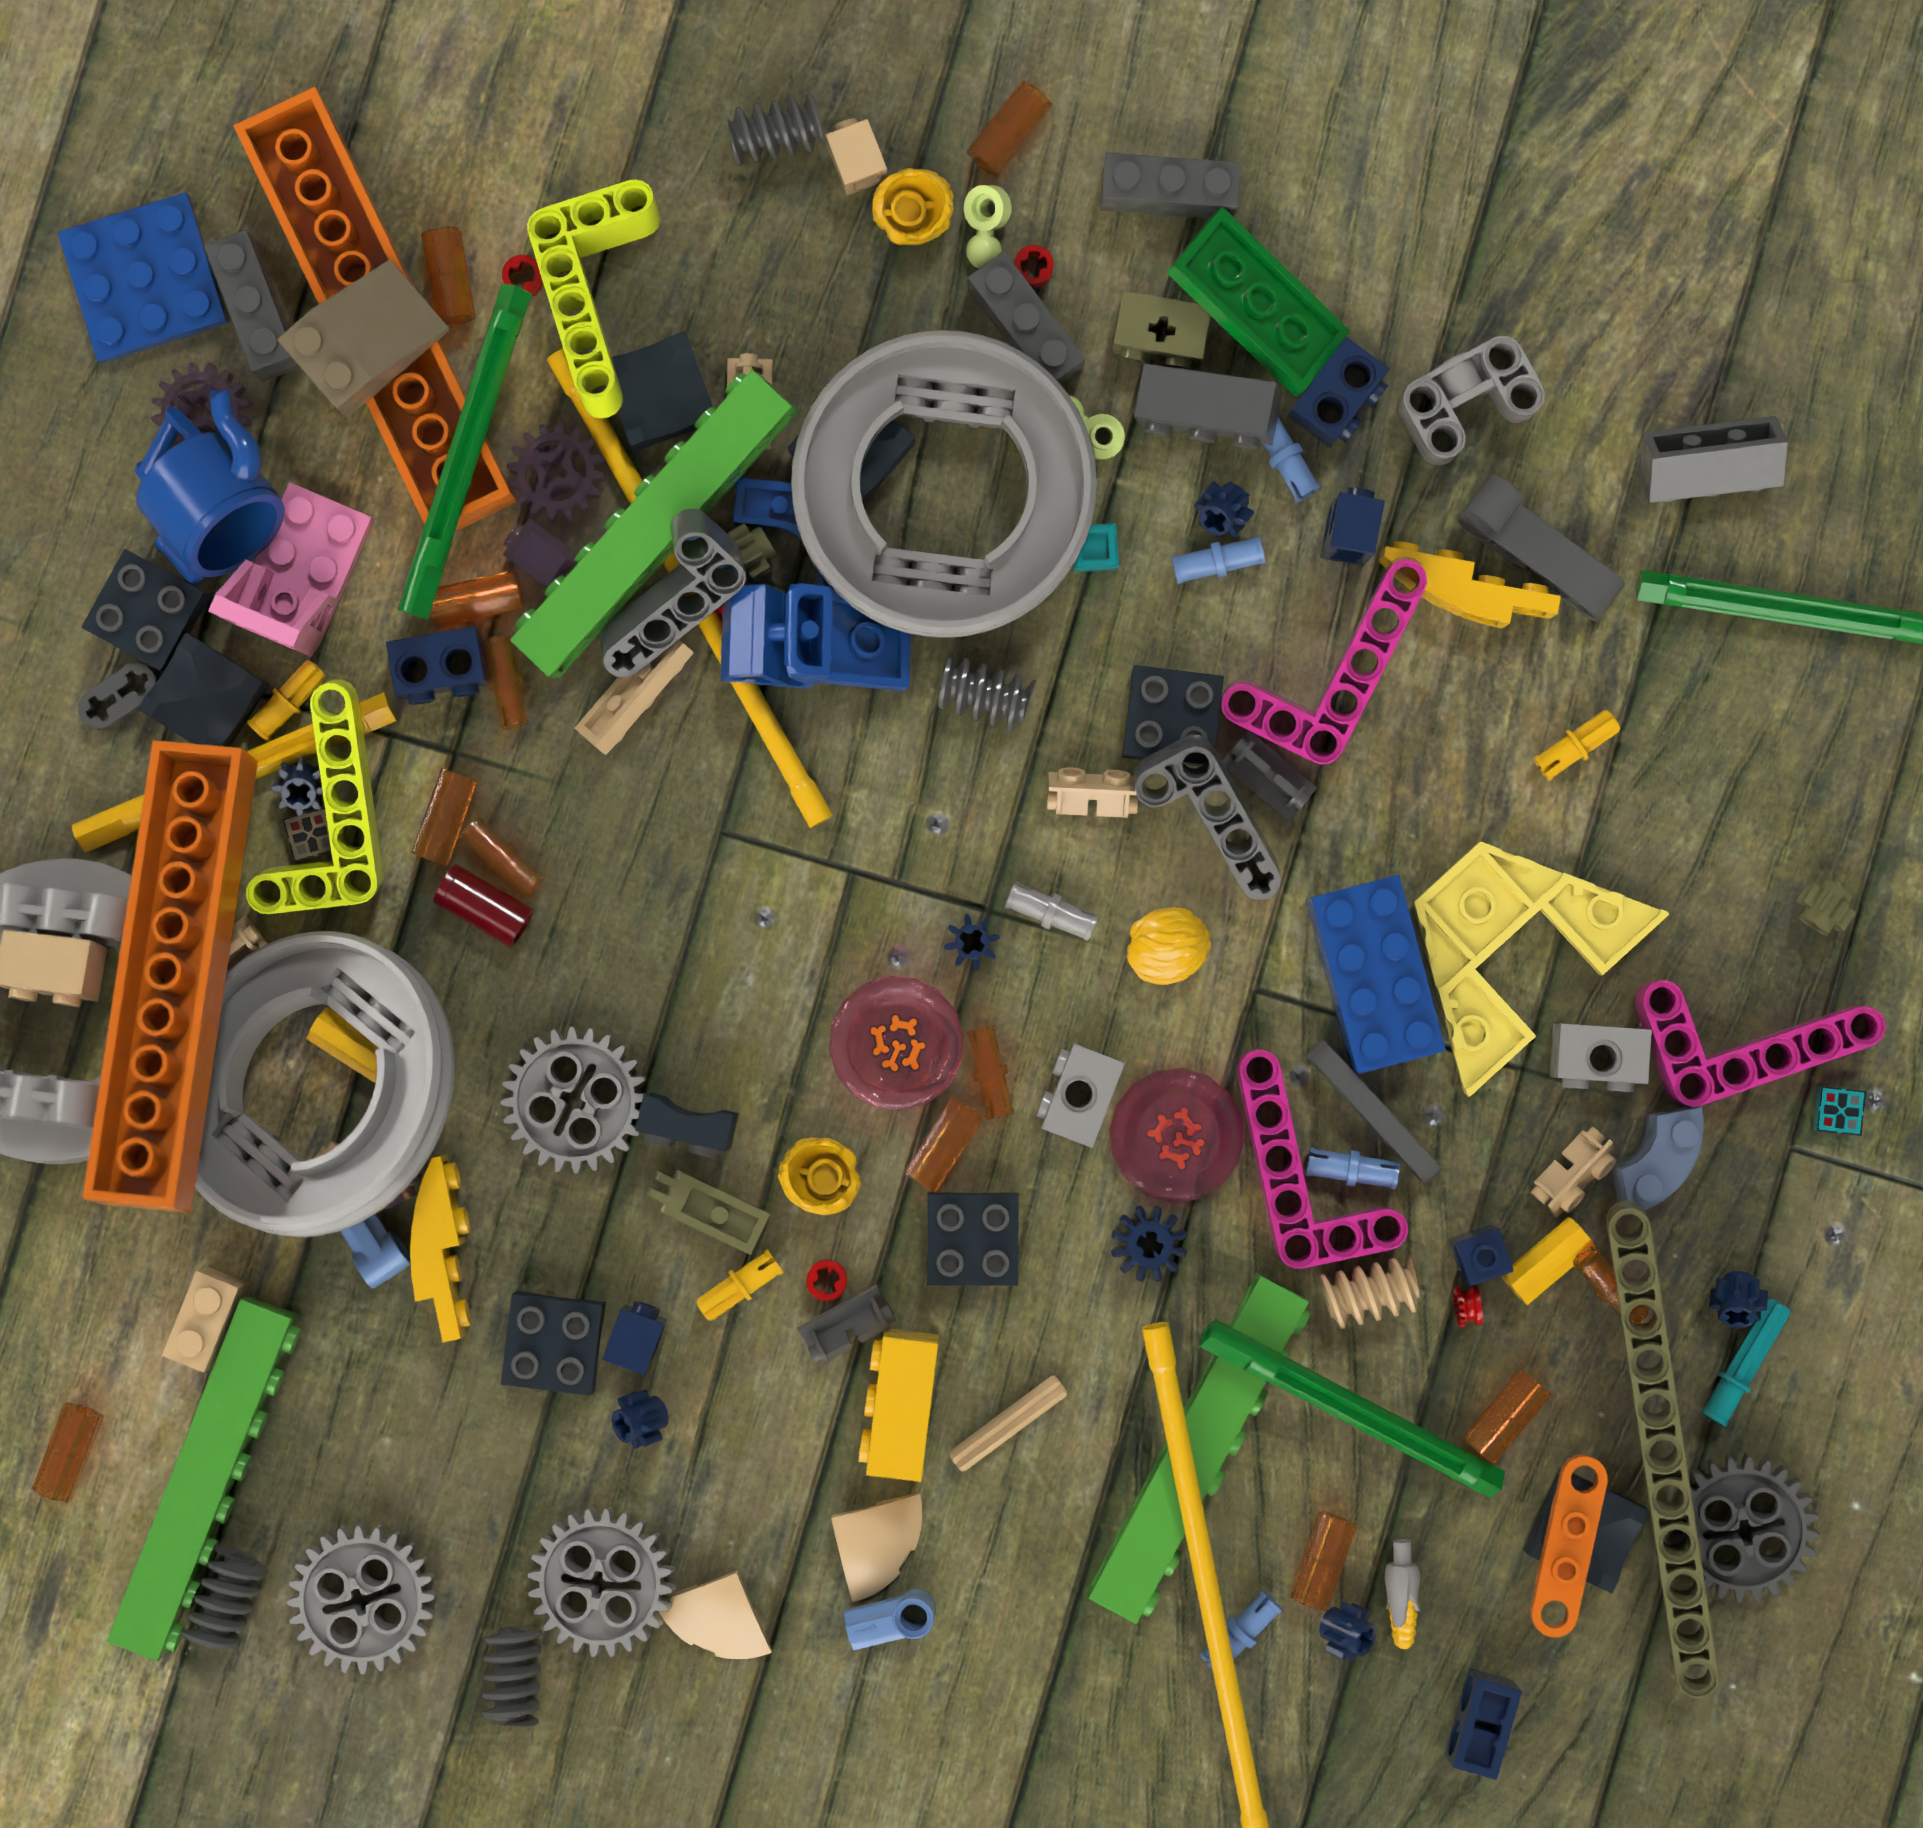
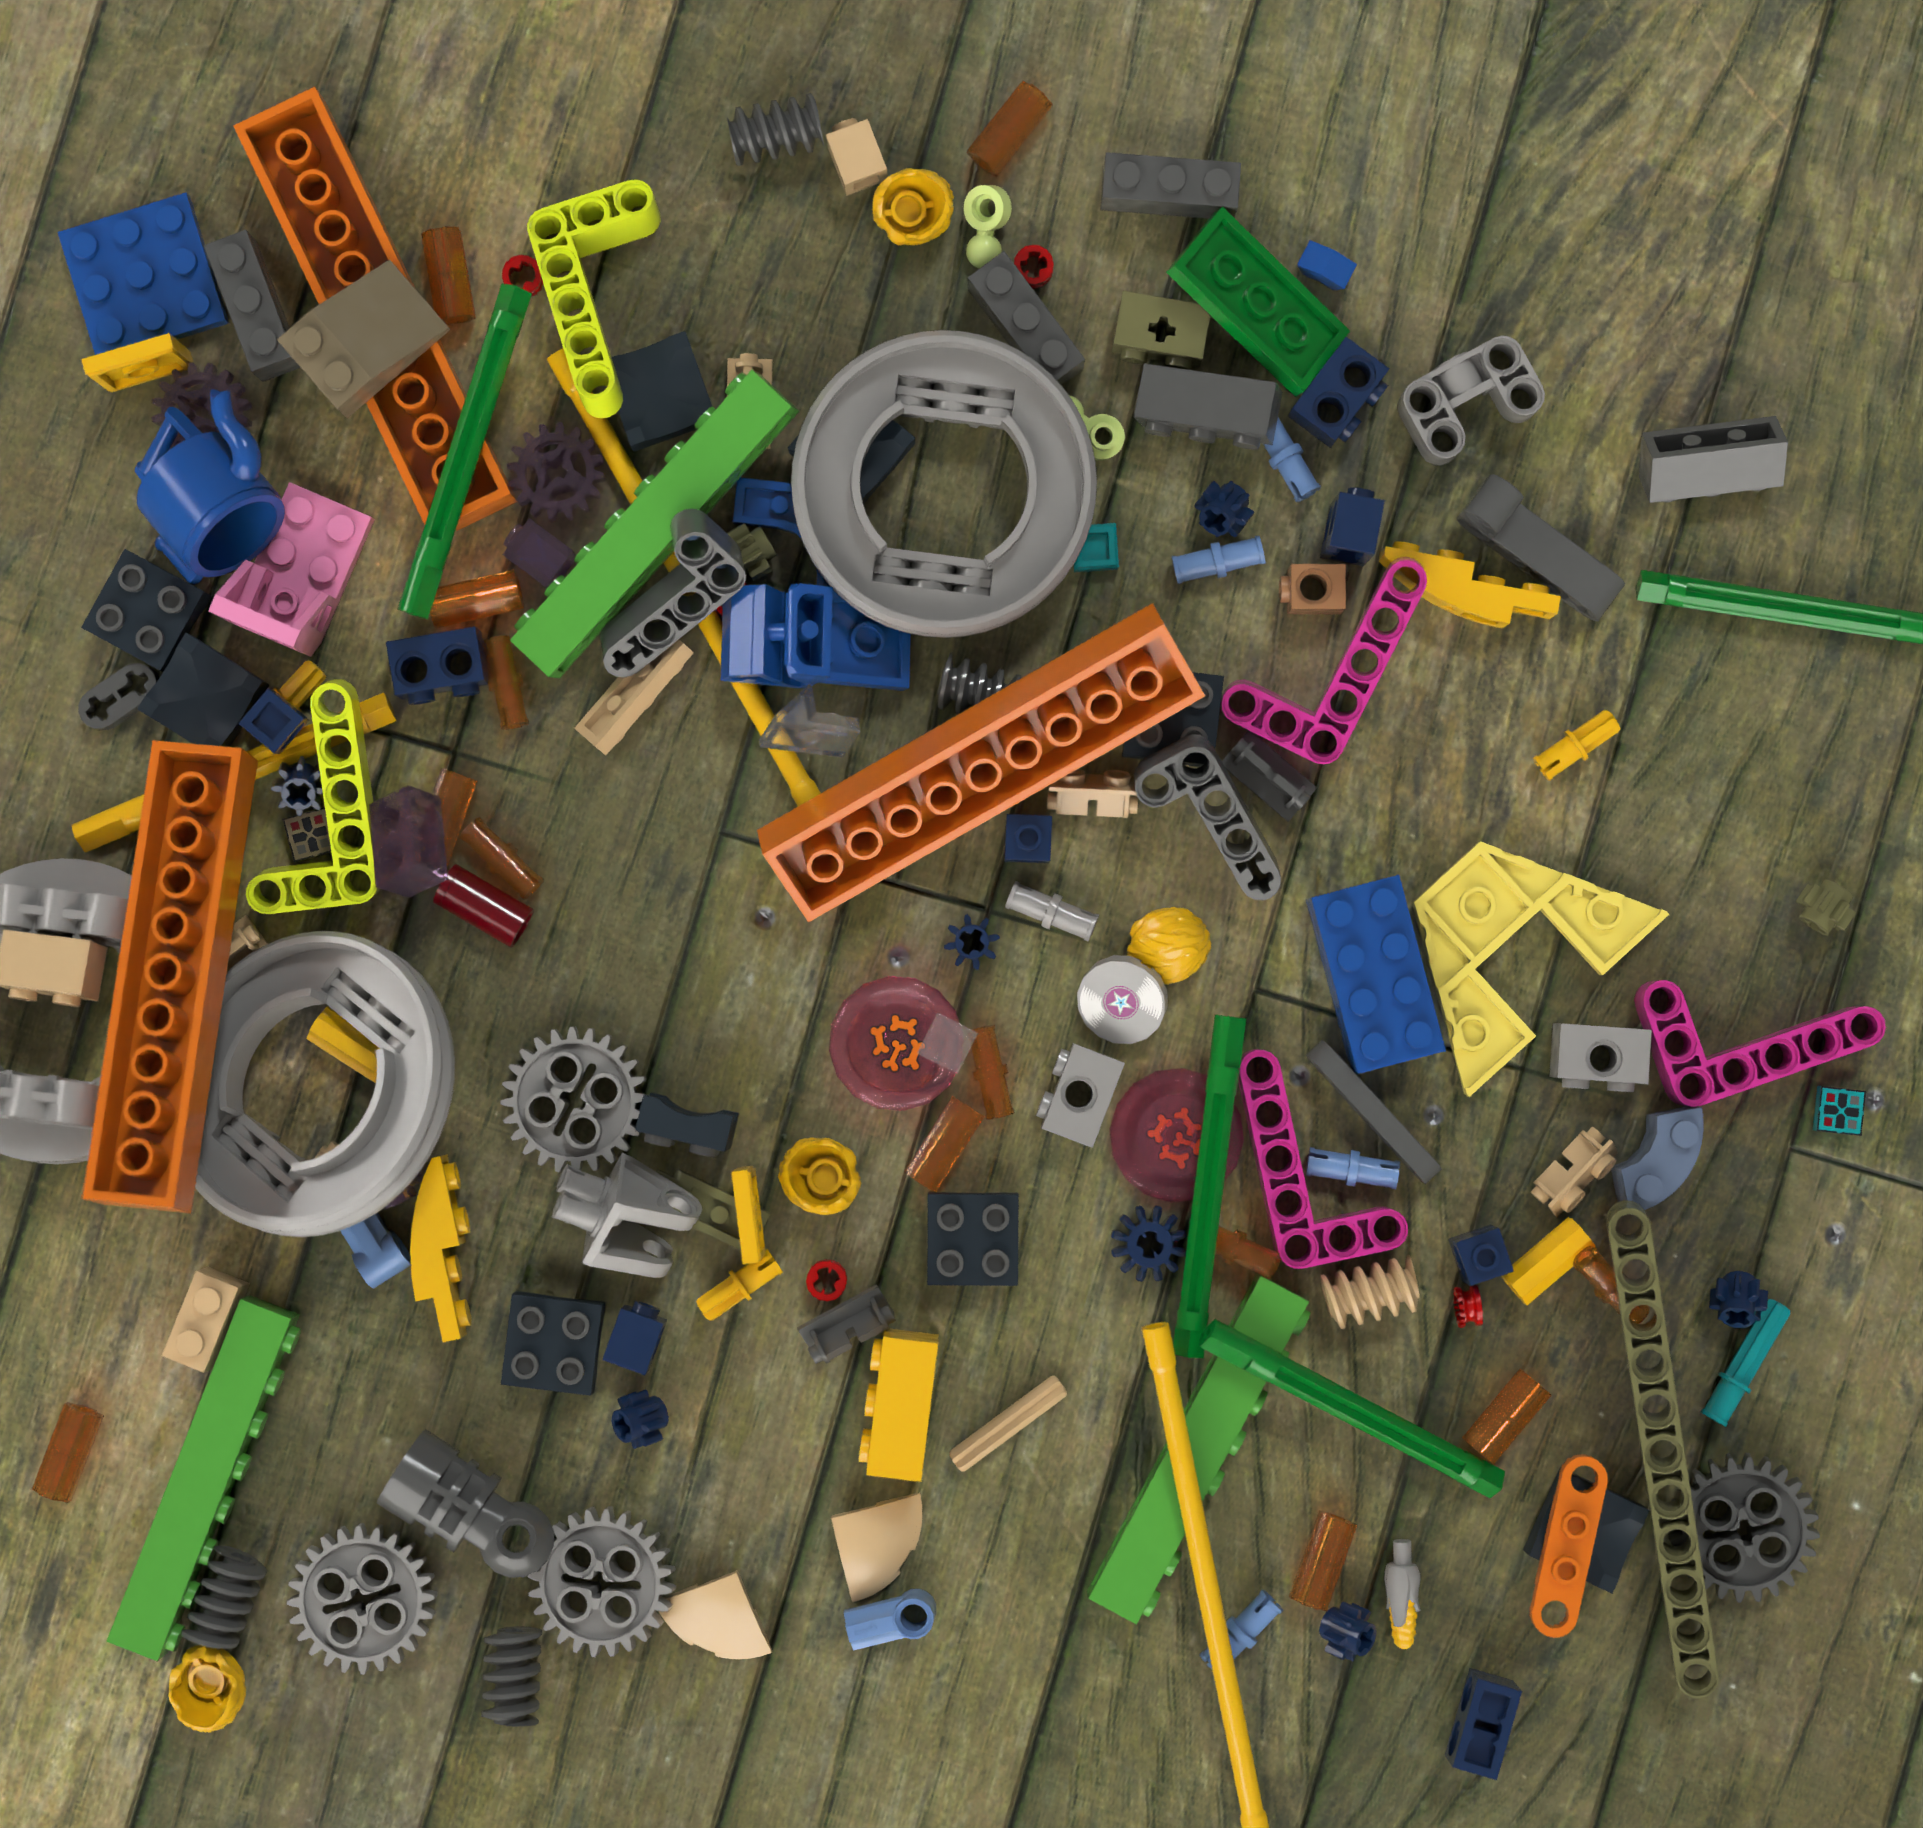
none -> yellow tile [81,333,195,393]
none -> yellow hair [168,1645,246,1733]
none -> dark blue brick [238,688,309,754]
none -> brick [369,785,448,898]
none -> dark grey cylinder [377,1429,554,1578]
none -> light grey piece [552,1153,702,1278]
none -> yellow tile [731,1166,766,1264]
none -> orange brick [757,603,1205,923]
none -> clear slope [759,684,860,758]
none -> clear tile [917,1013,978,1074]
none -> dark blue brick [1004,814,1052,864]
none -> tile [1077,955,1168,1044]
none -> green piece [1173,1015,1246,1358]
none -> clear orange pin [1215,1226,1281,1280]
none -> medium nougat brick [1279,564,1346,614]
none -> blue piece [1297,240,1357,291]

